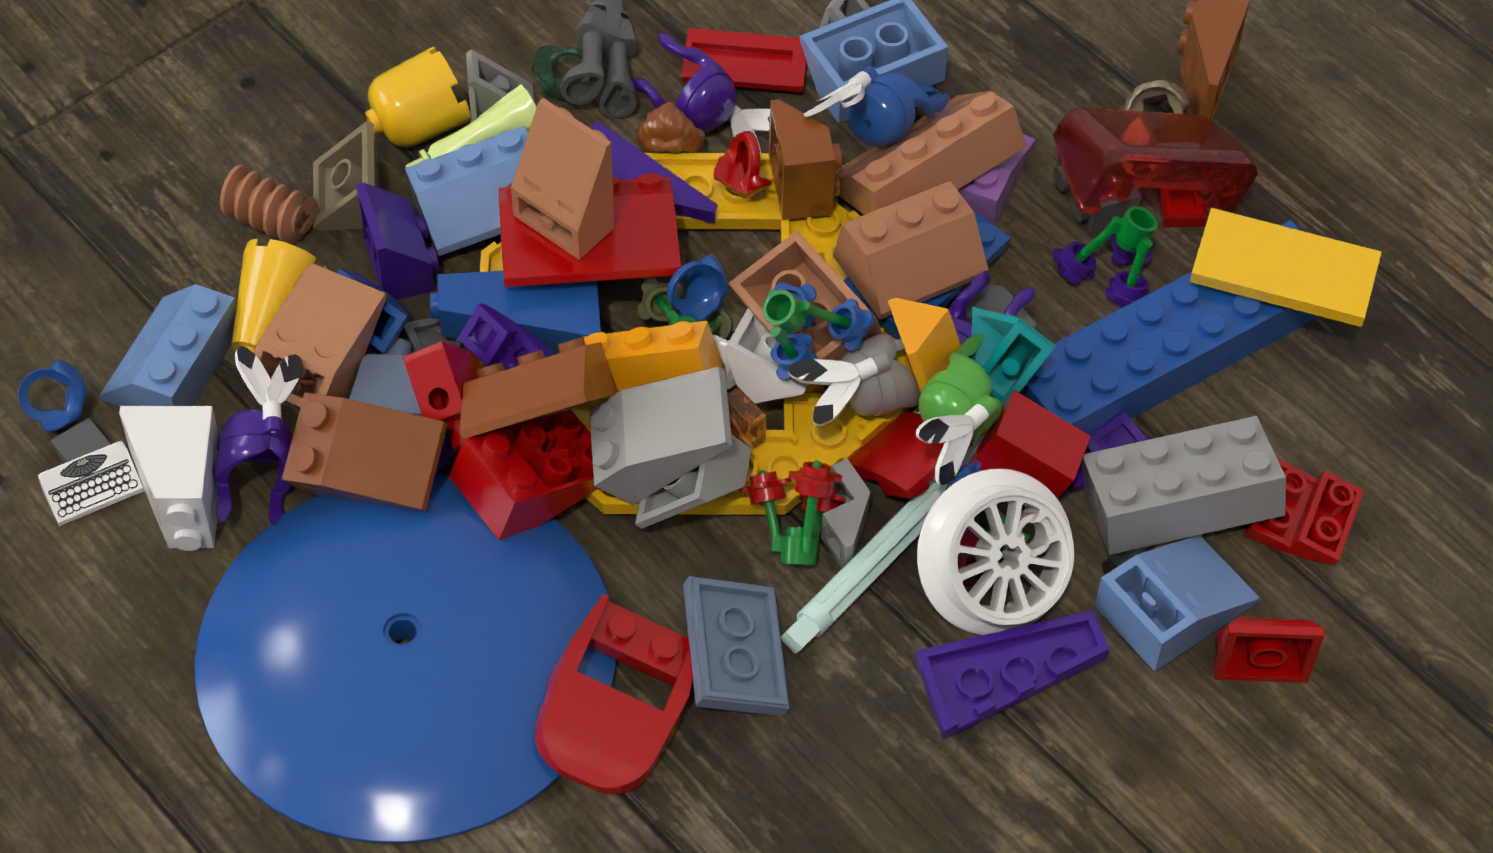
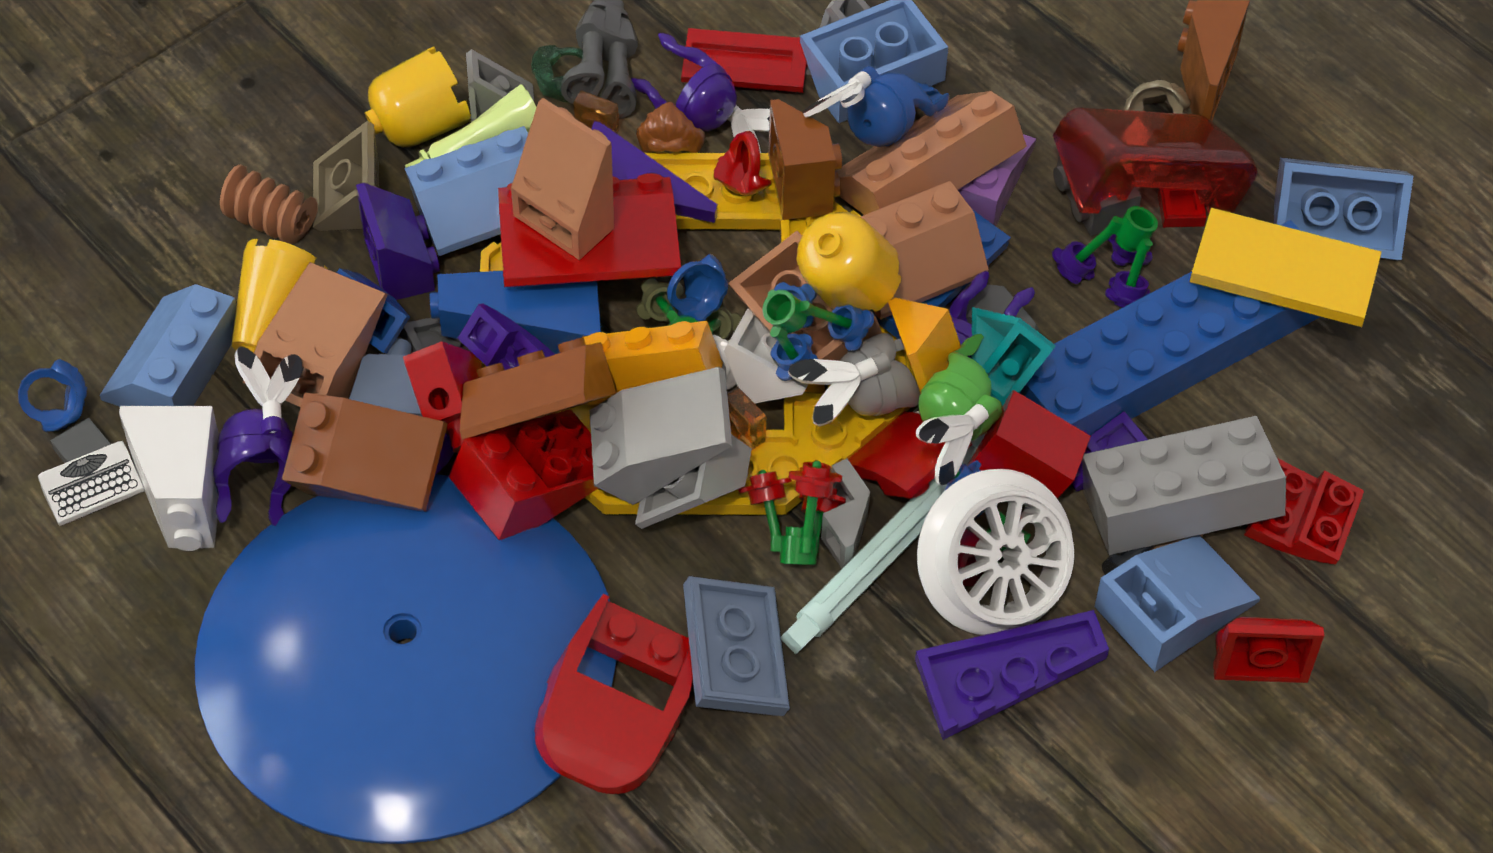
none -> clear orange plate [574,90,619,134]
none -> yellow cylinder [796,212,901,312]
none -> medium blue slope [1274,158,1413,260]

